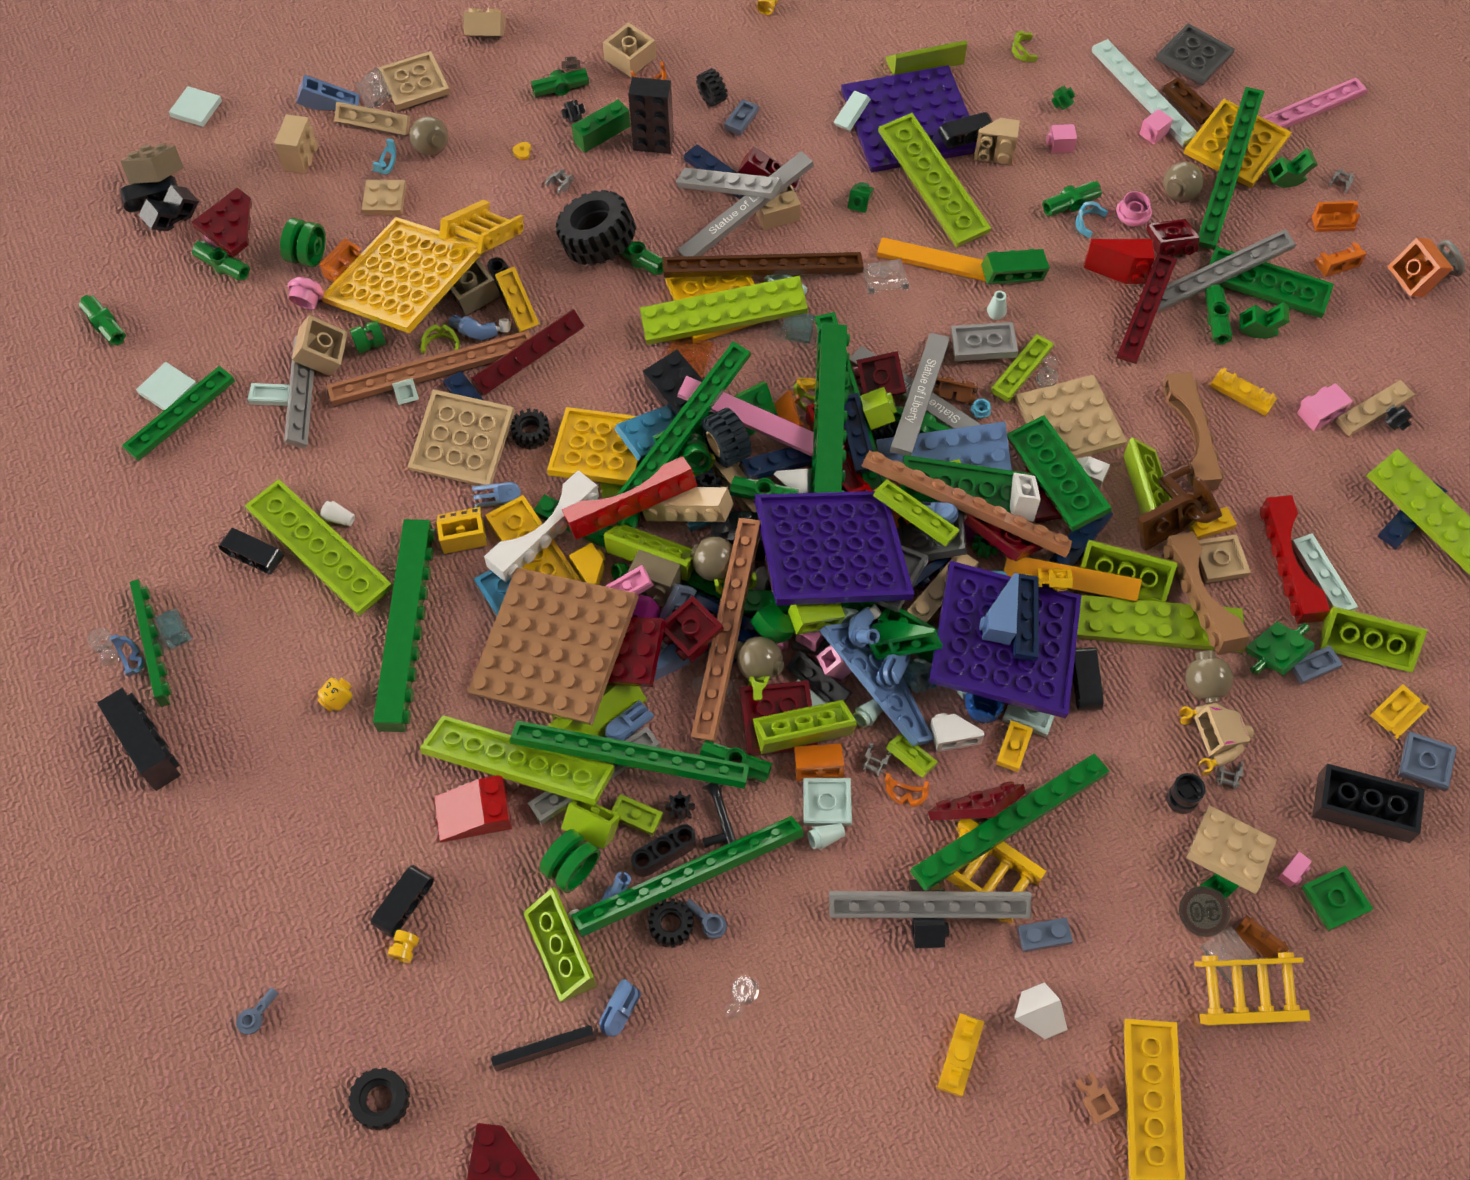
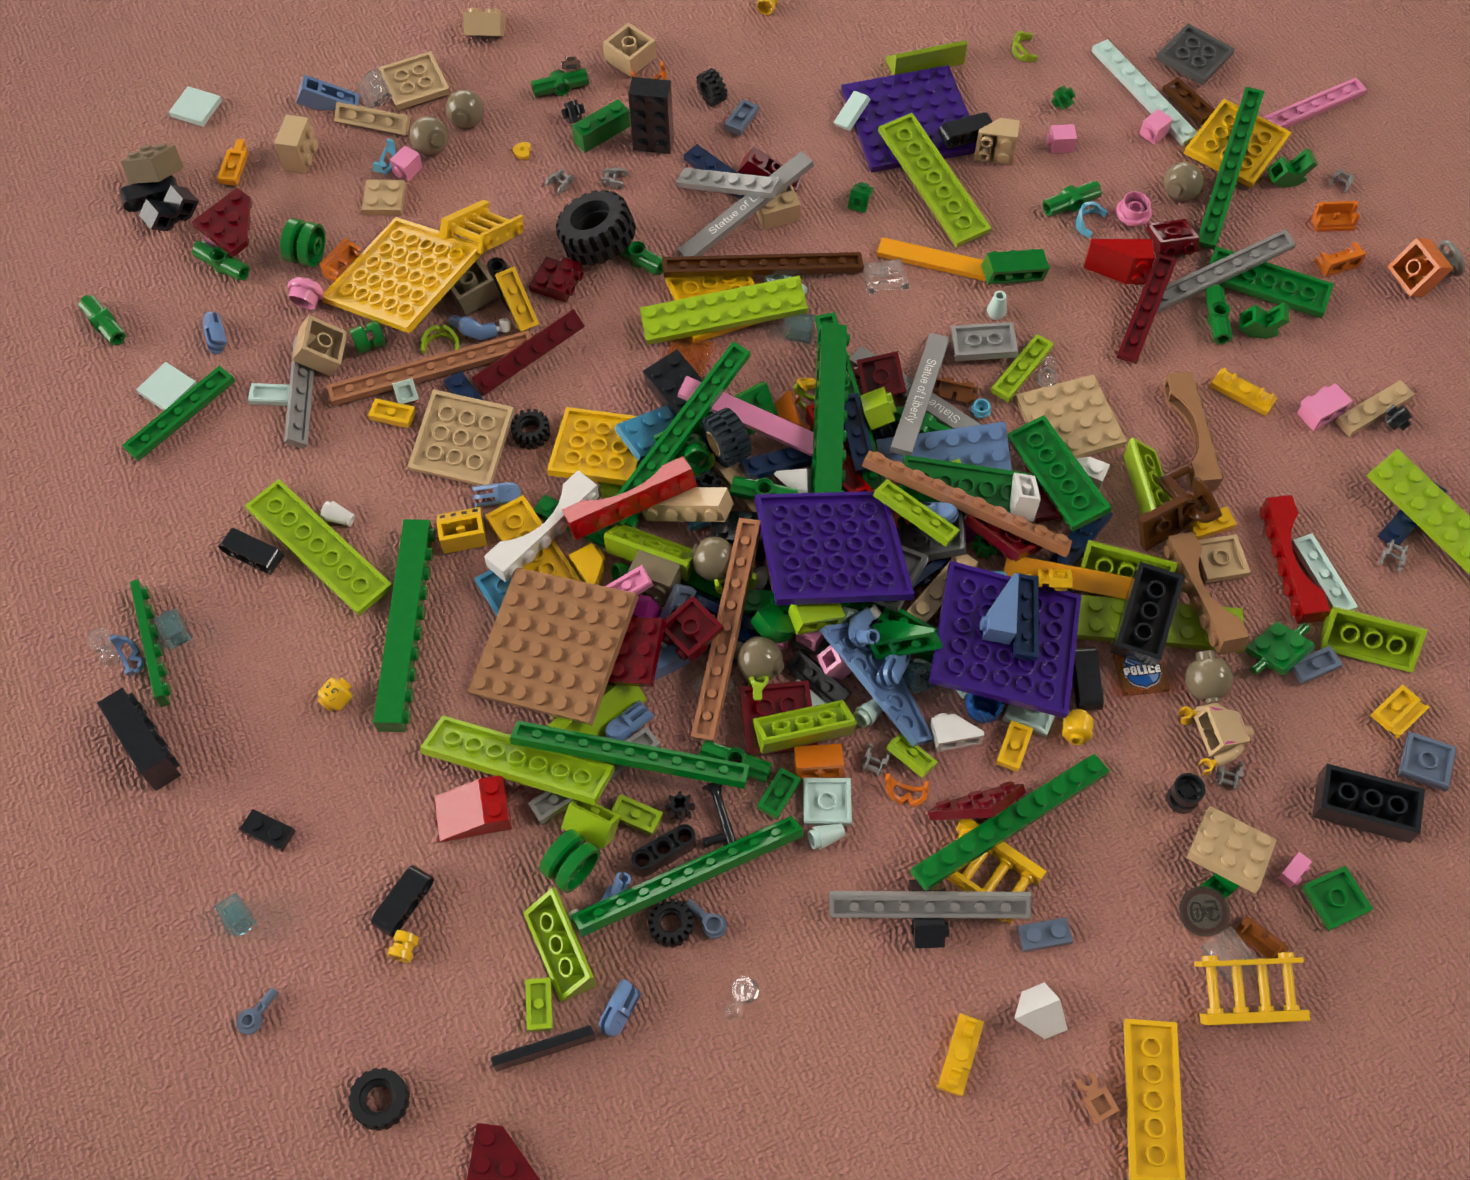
none -> medium blue arm [203,311,227,354]
none -> clear light blue brick [214,893,257,937]
none -> light orange hinge [217,139,248,186]
none -> black plate [239,809,296,852]
none -> yellow plate [368,398,416,428]
none -> bright pink brick [390,146,423,181]
none -> dark tan brick [446,90,484,129]
none -> lime plate [525,977,553,1033]
none -> dark red plate [529,256,584,303]
none -> light grey piece [600,167,628,189]
none -> green plate [757,767,801,820]
none -> yellow head [1062,709,1094,746]
none -> black brick [1110,562,1185,667]
none -> tile [1113,654,1170,696]
none -> light grey piece [1378,540,1409,573]

